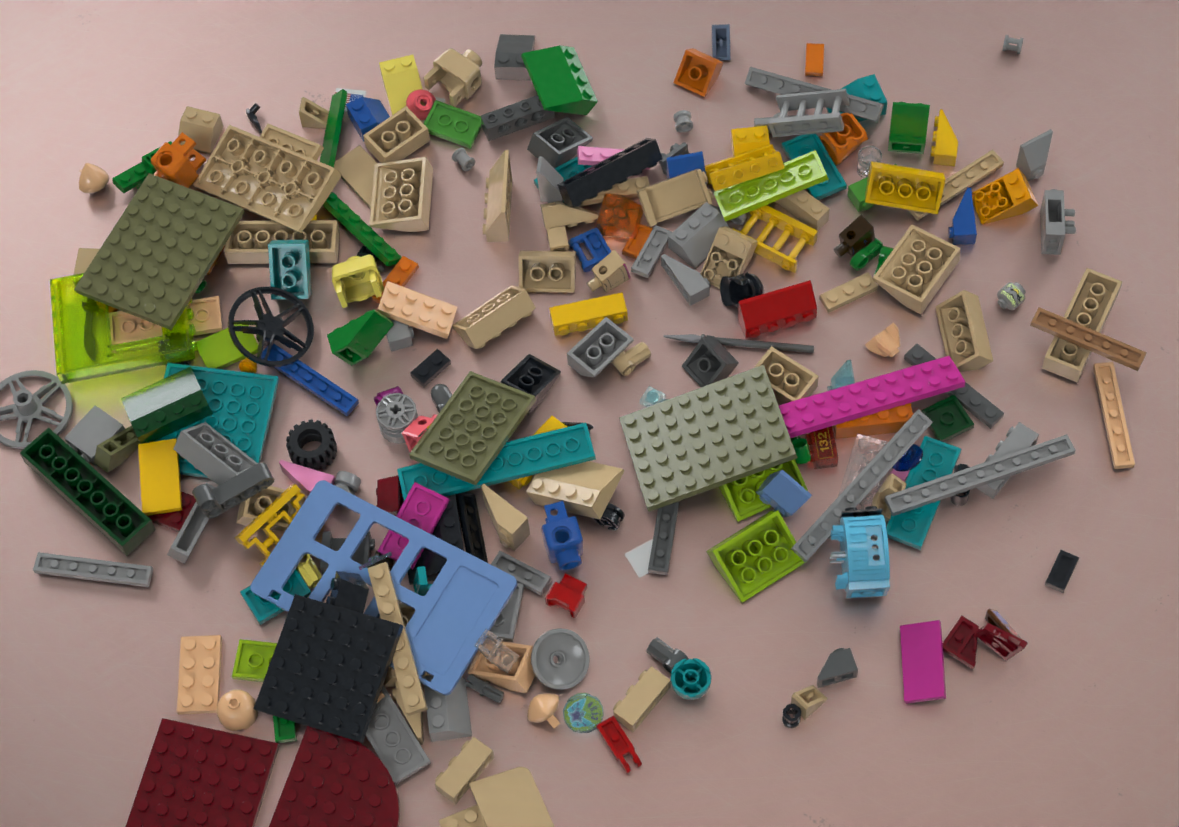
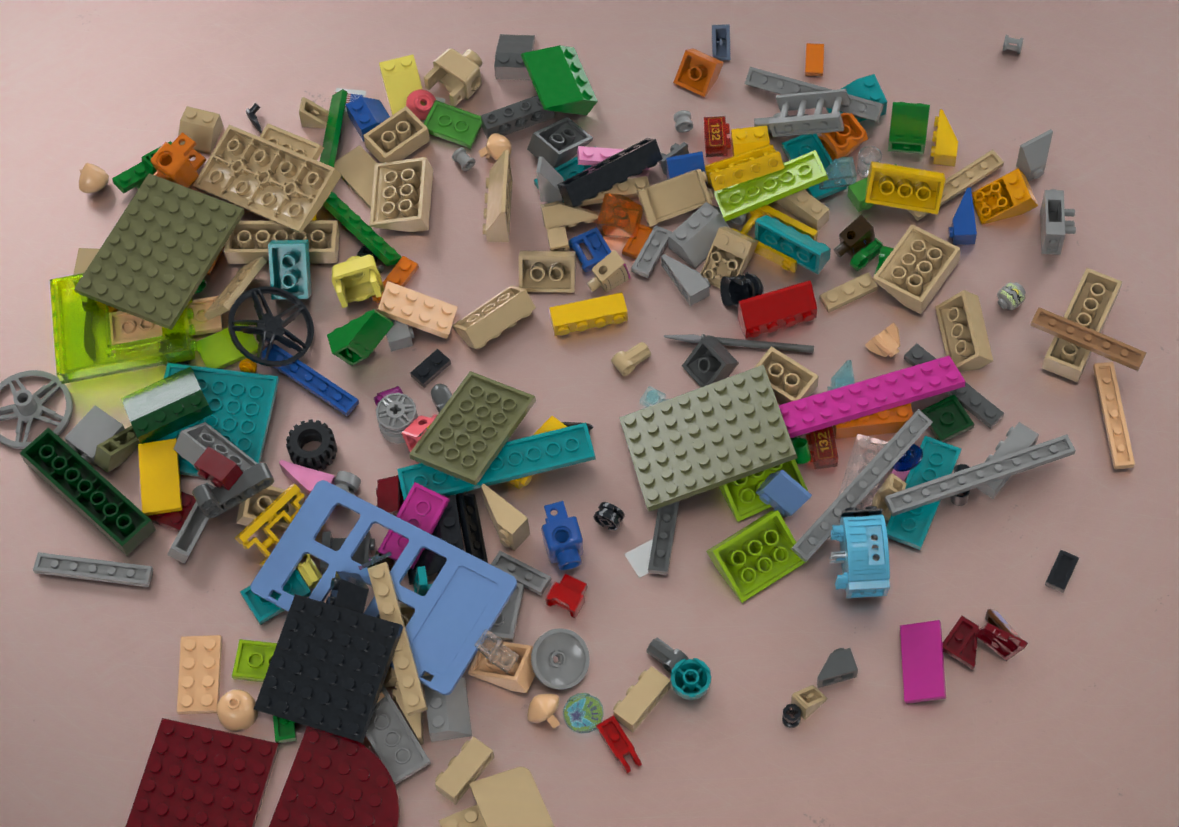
dark grey axle [465,674,504,703] -> none
black slope [501,354,561,415] -> none
tan slope [526,461,624,519] -> none
light grey slope [567,317,634,378] -> none
none -> dark red brick [194,447,243,491]
none -> tan tile [204,257,267,320]
none -> light nougat piece [479,133,512,161]
none -> clear red brick [704,116,731,157]
none -> teal slope [755,215,831,275]
none -> clear light blue slope [819,157,857,190]

